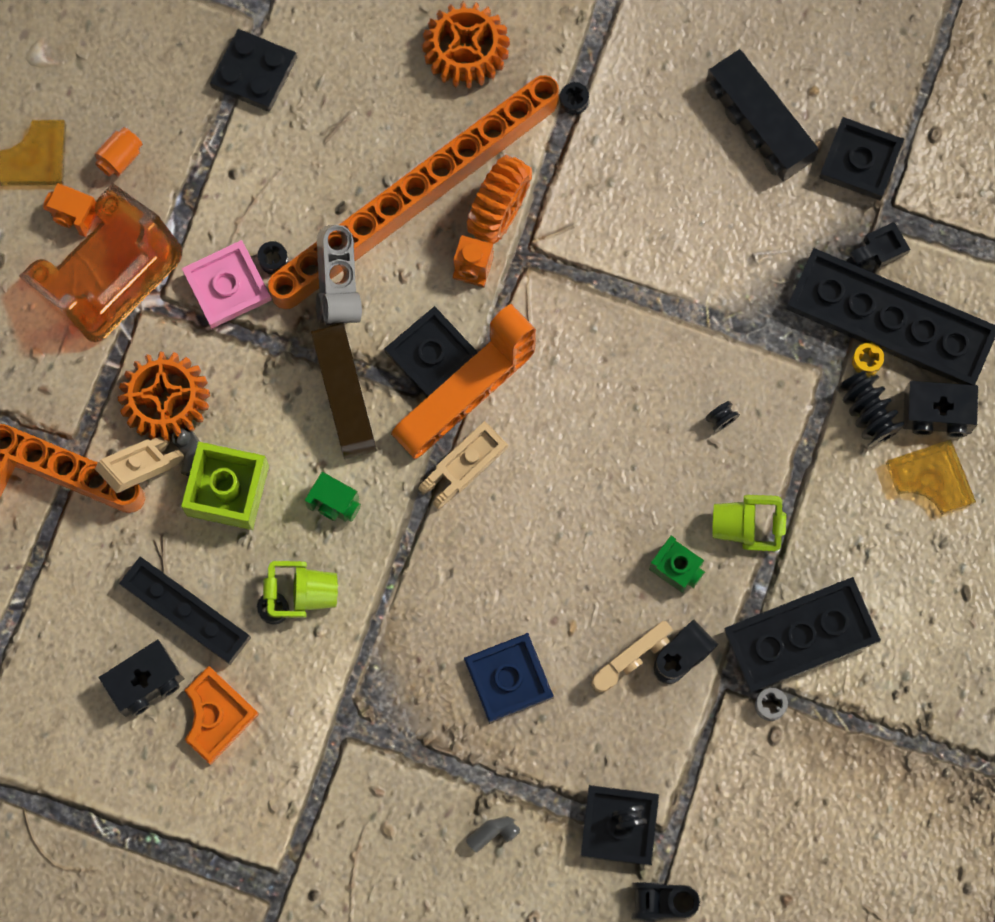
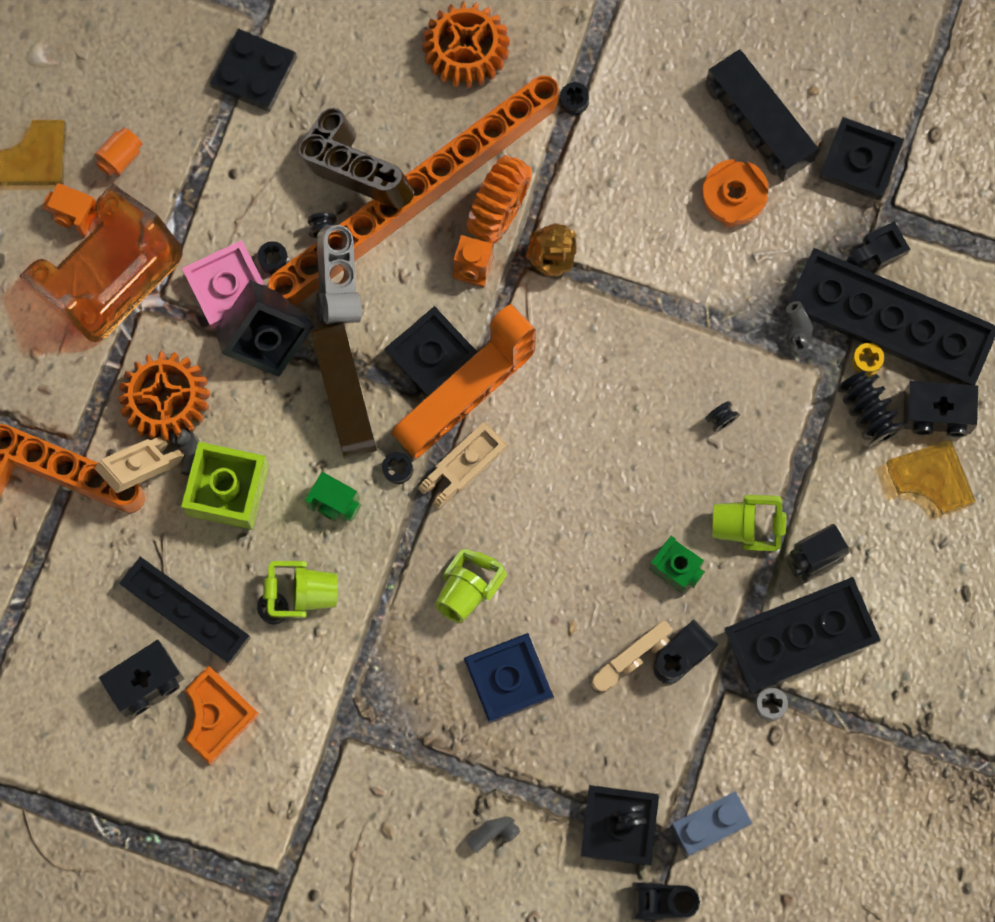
none -> black slope [216,280,314,377]
none -> dark brown beam [299,108,414,208]
none -> black bush [307,212,337,238]
none -> black bush [382,452,414,484]
none -> lime piece [434,549,507,624]
none -> pearl gold piece [526,223,577,277]
none -> sand blue brick [670,791,752,859]
none -> orange plate [702,159,768,227]
none -> dark grey arm [786,301,813,353]
none -> black brick [788,524,849,582]

